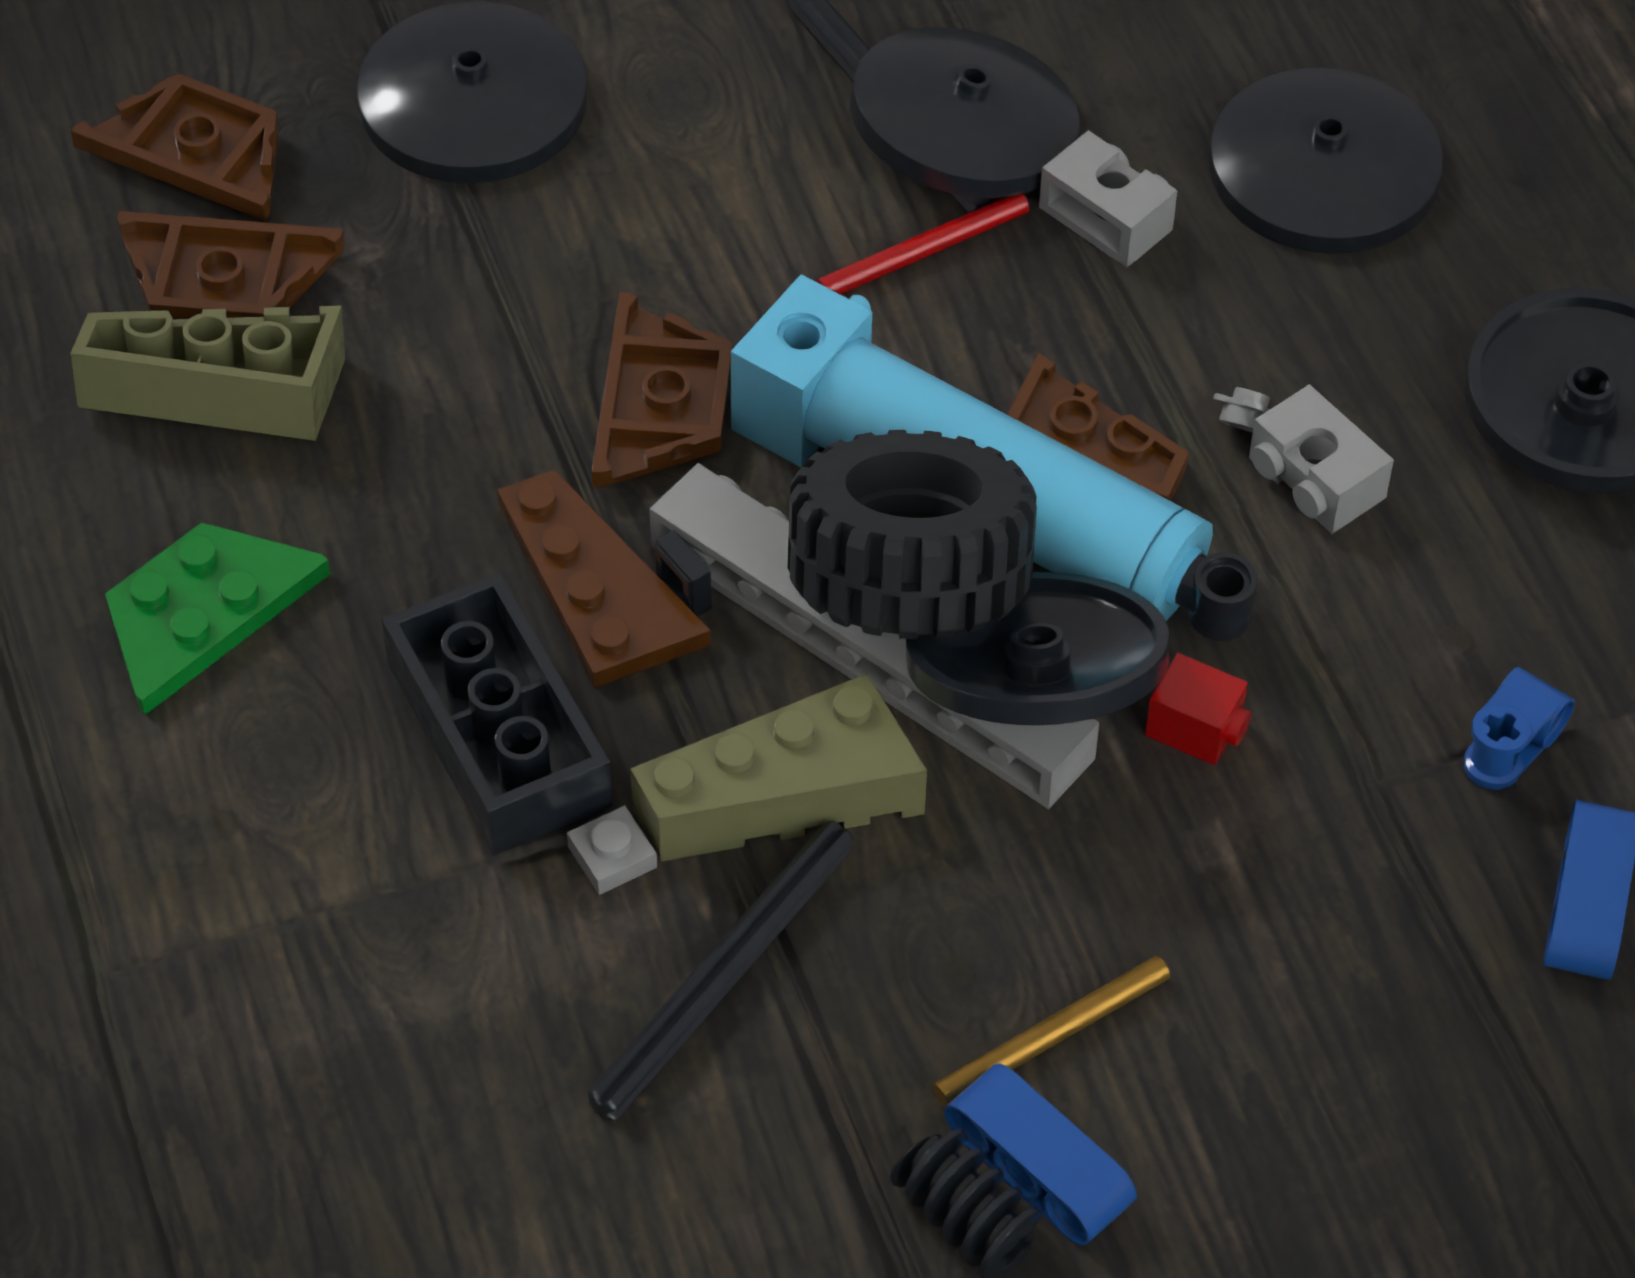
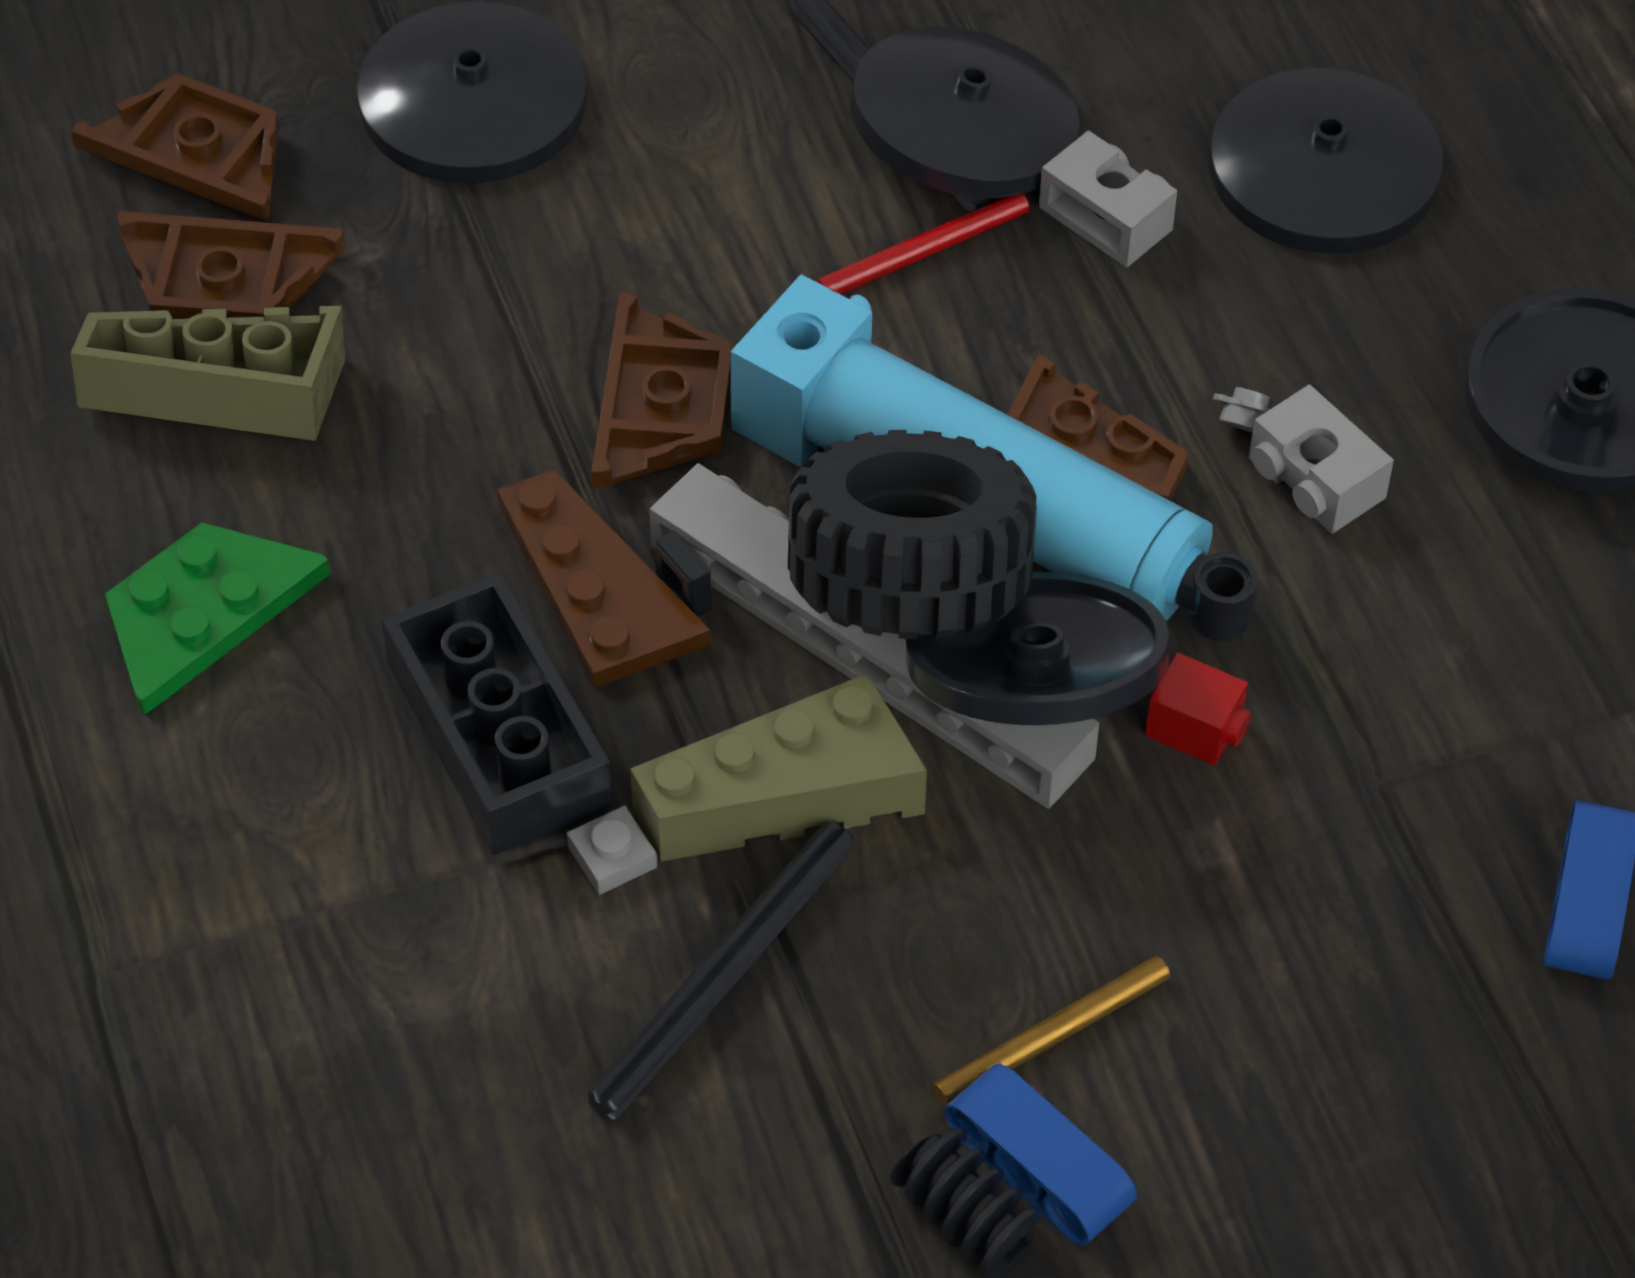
blue piece [1463,667,1575,790] -> none

